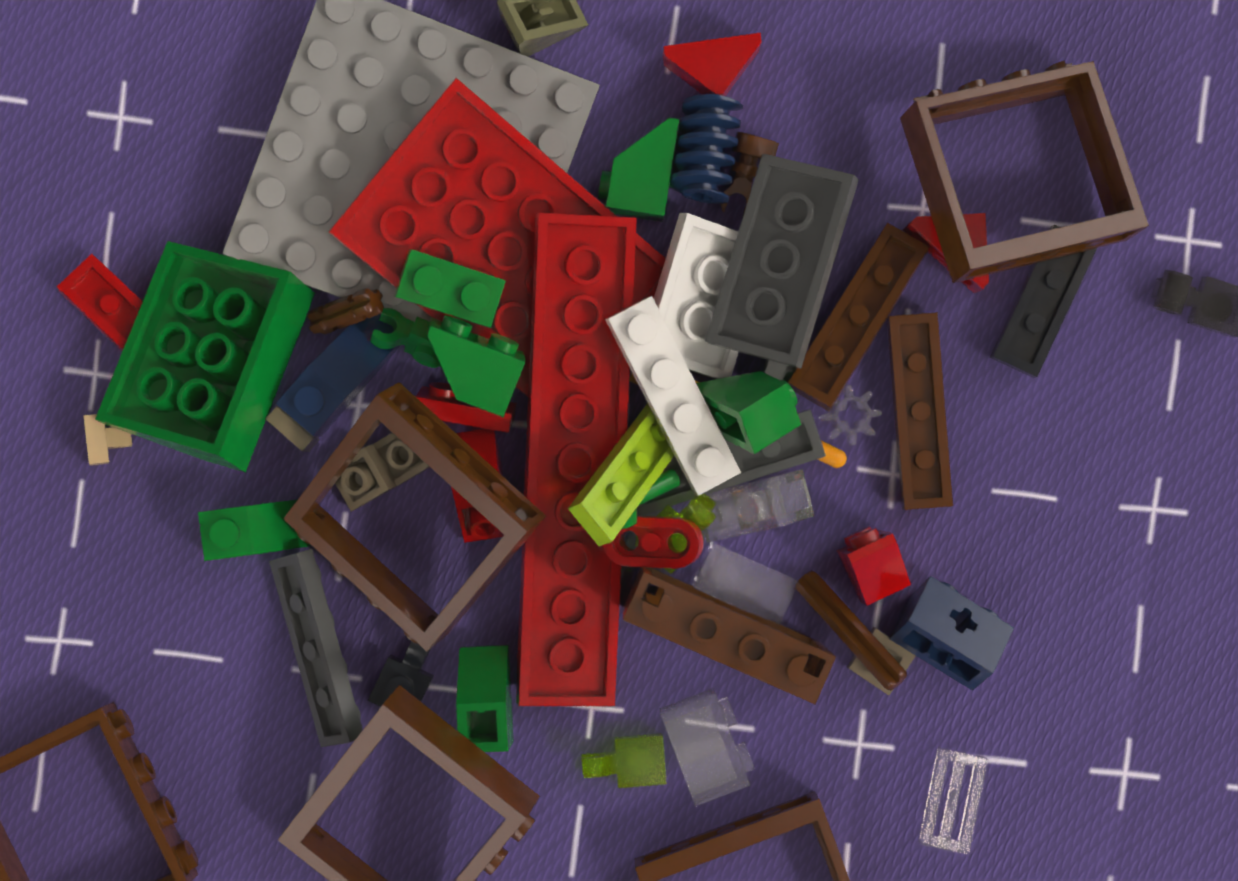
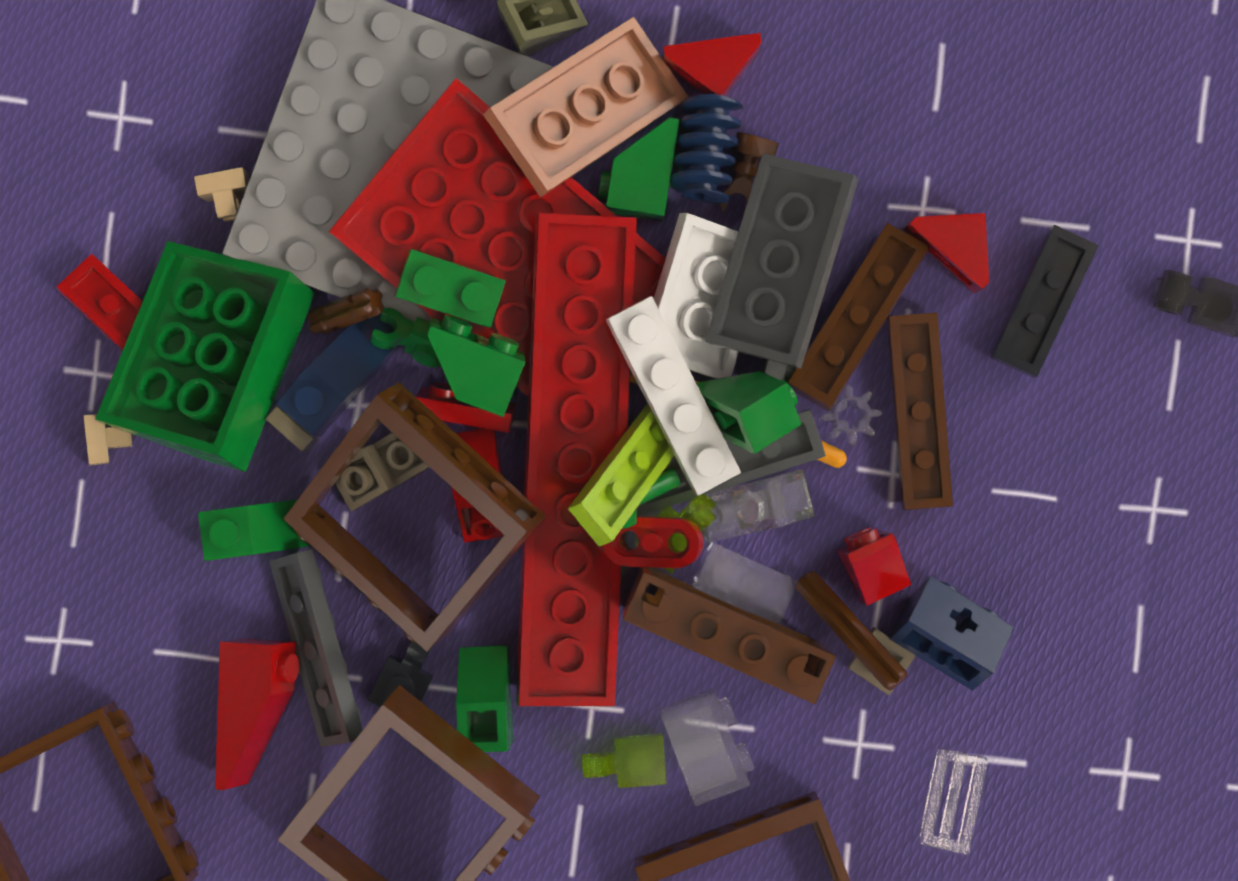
reddish brown window [900,61,1149,283] -> none
none -> tan tile [194,167,251,222]
none -> red slope [215,638,299,790]
none -> nougat plate [483,17,688,198]

